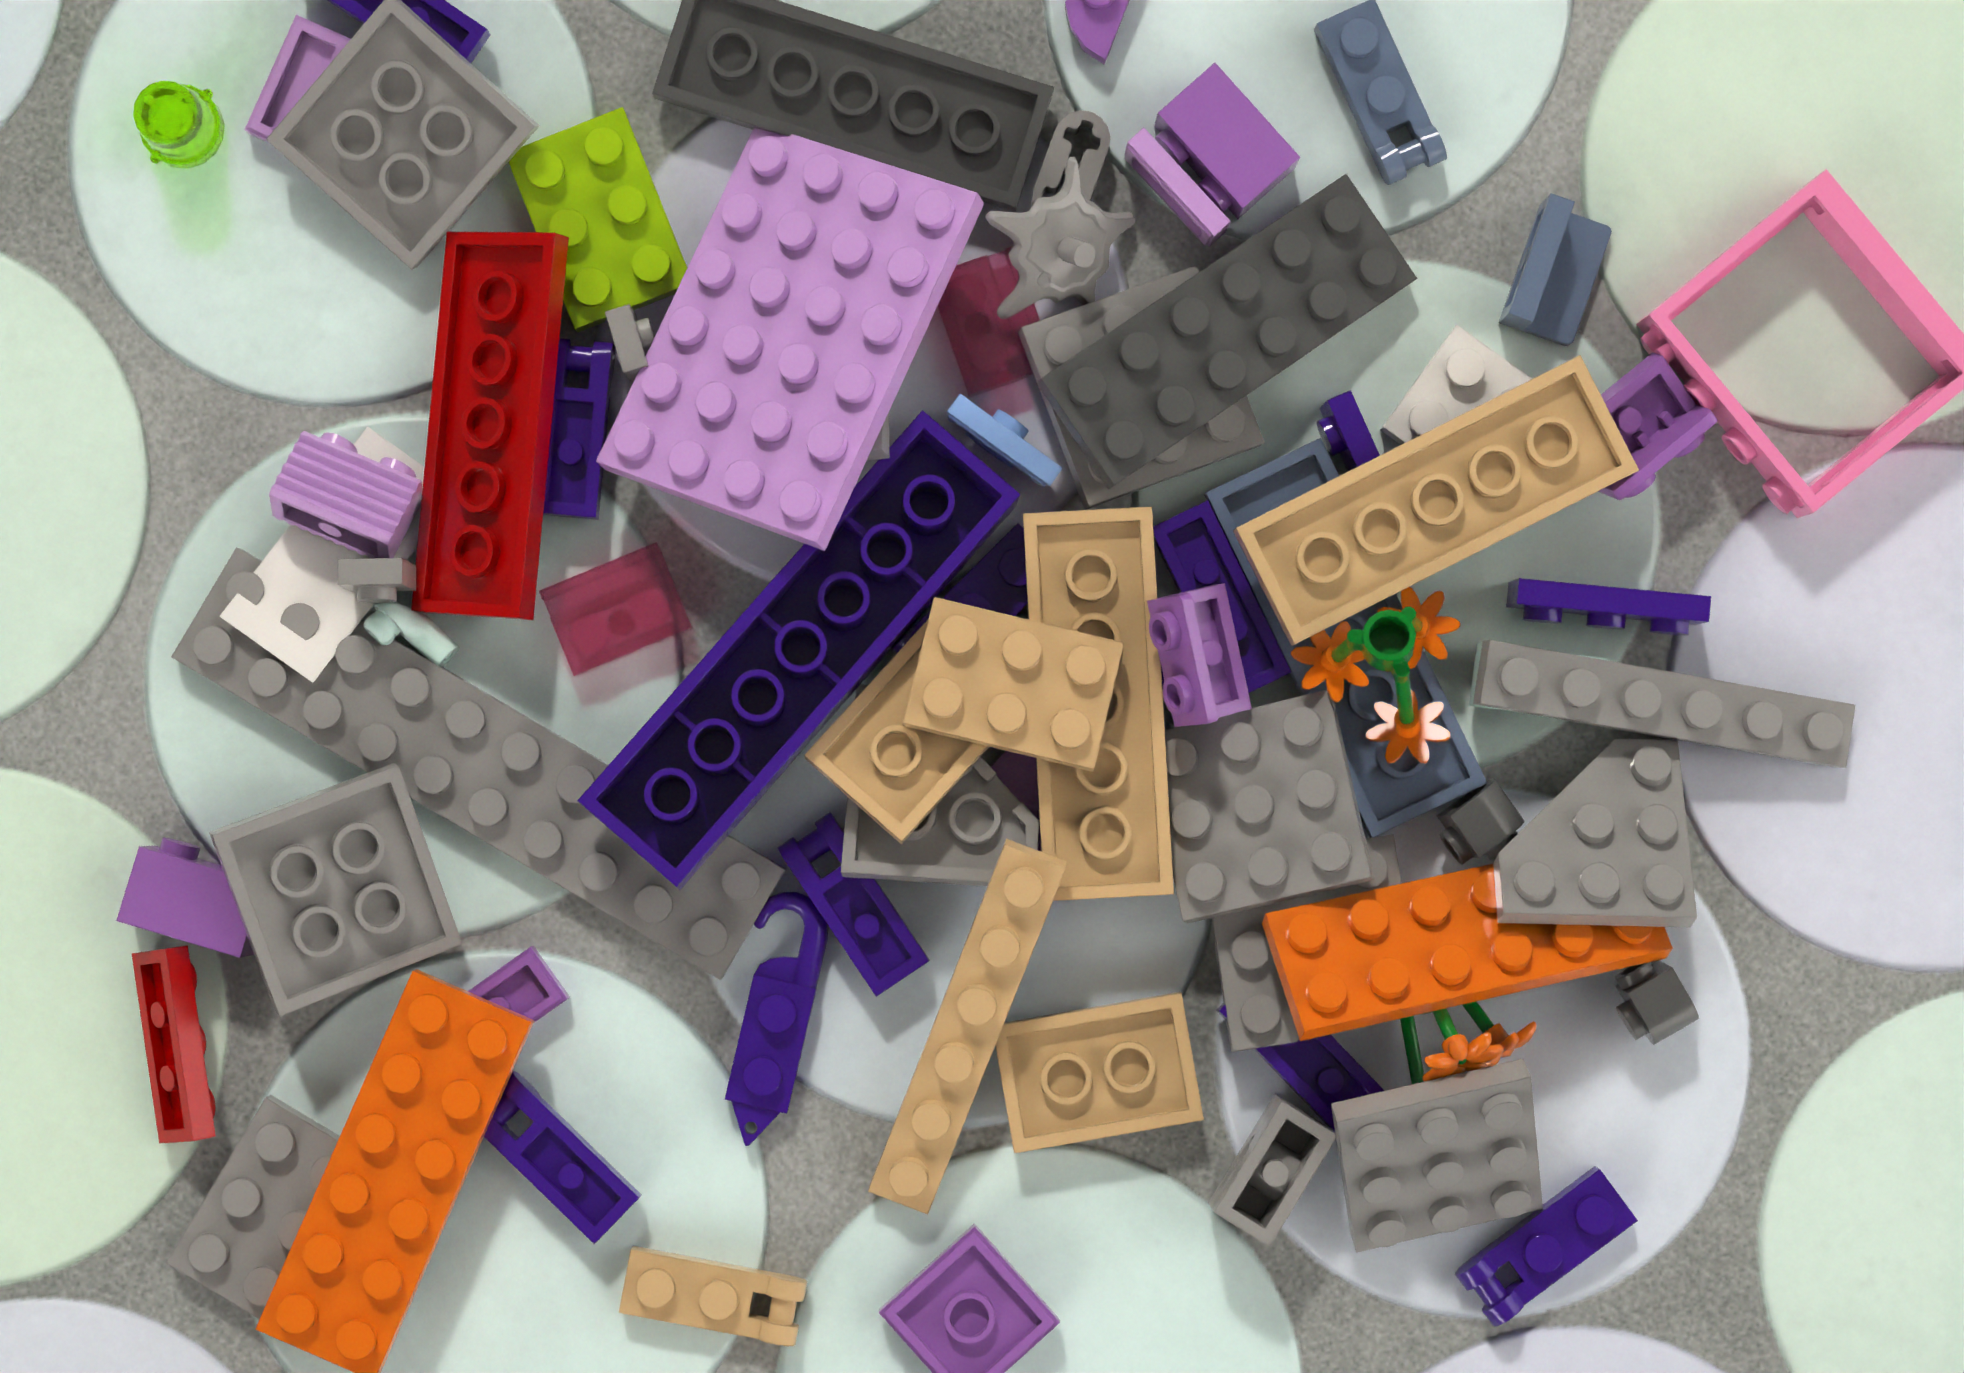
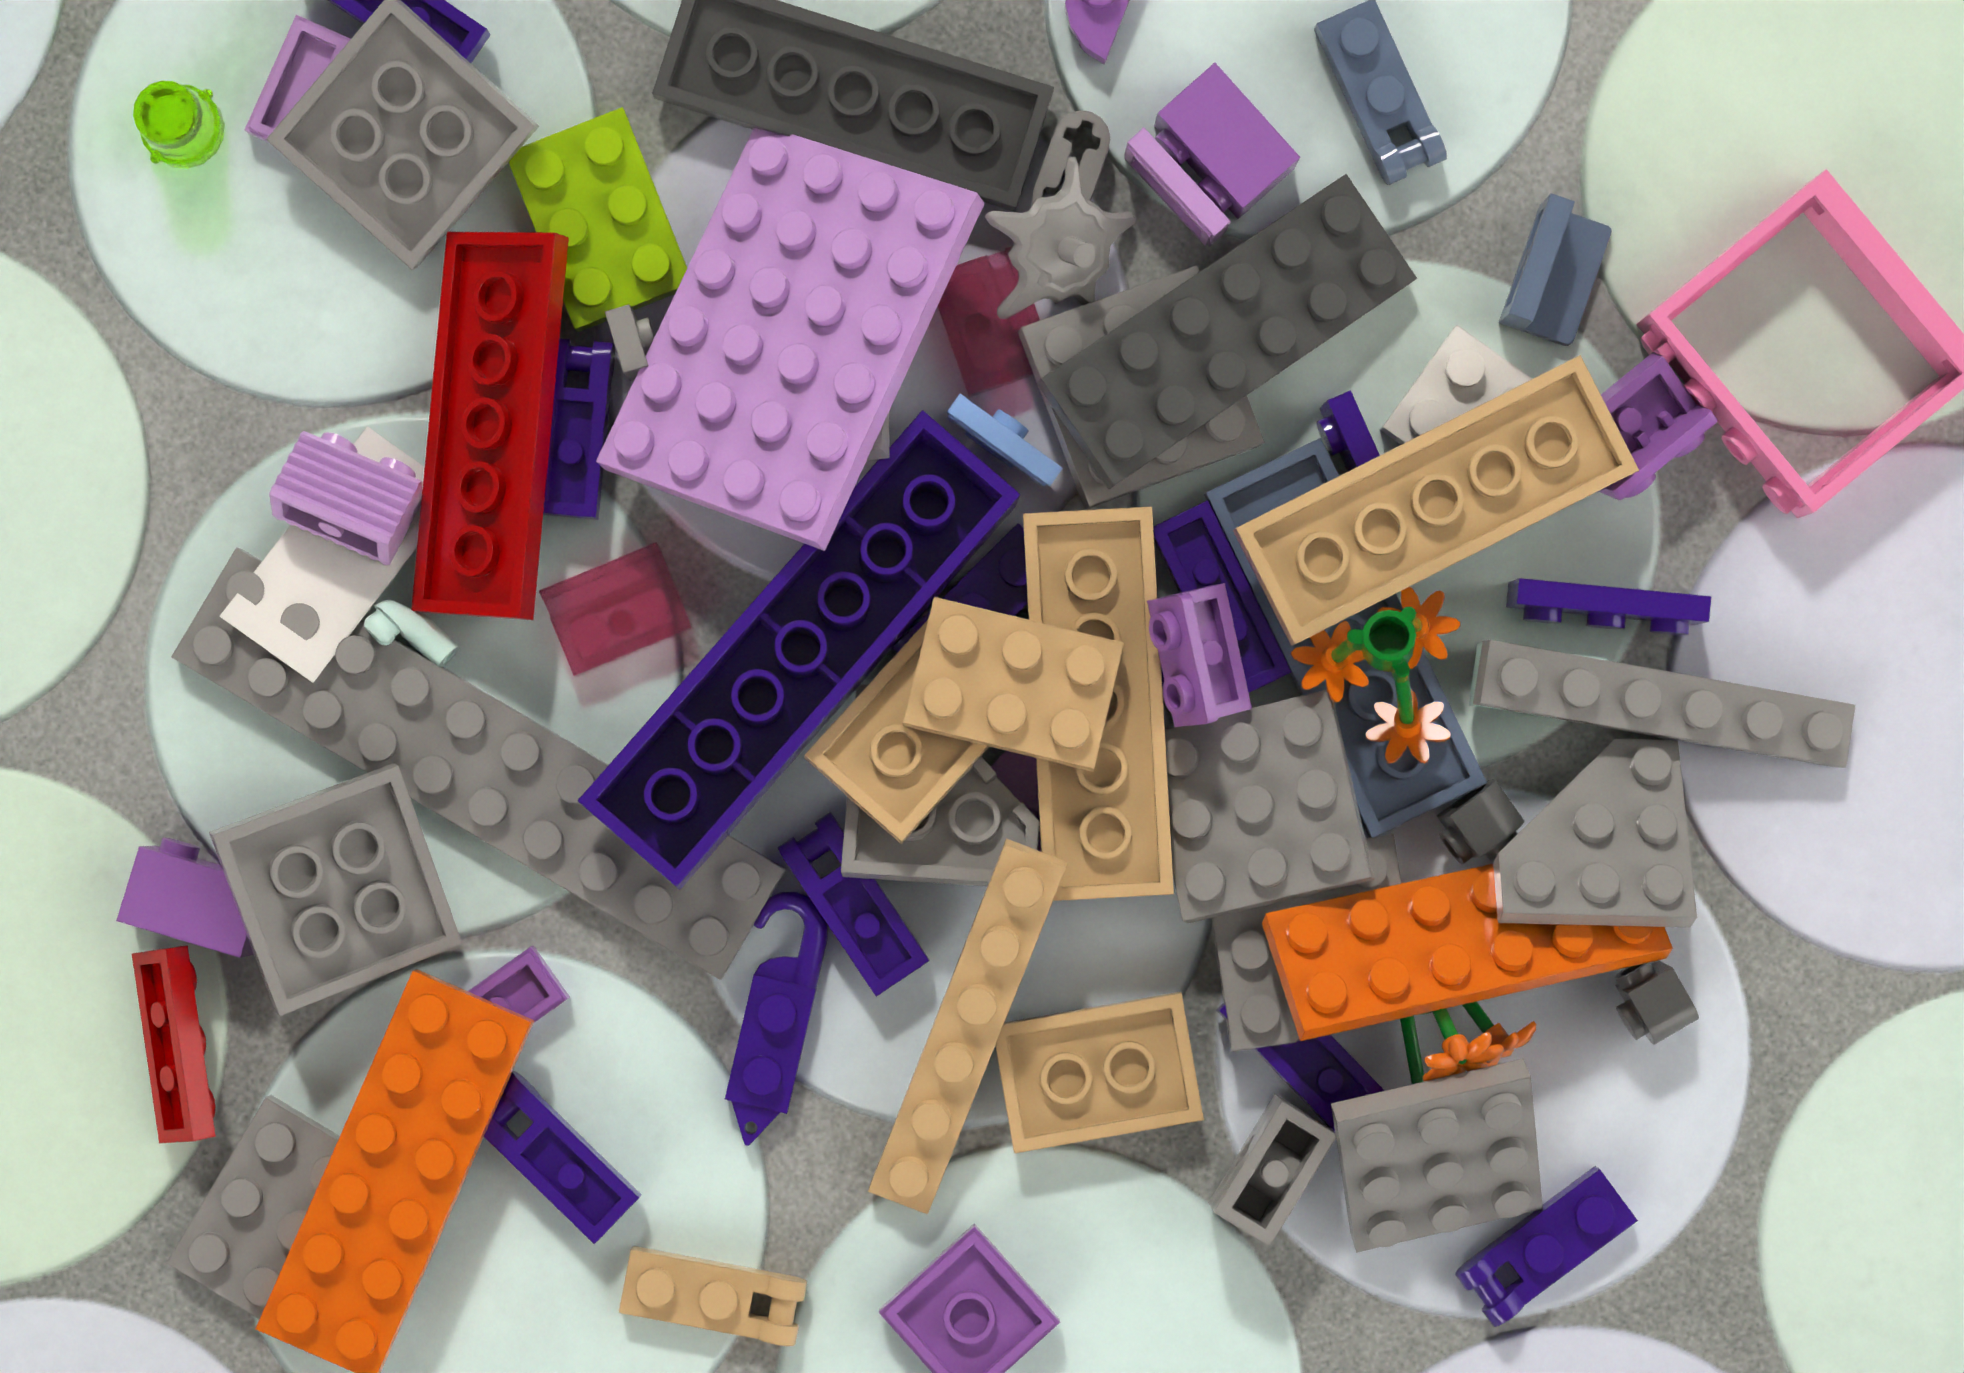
light grey plate [337,558,416,603] -> none

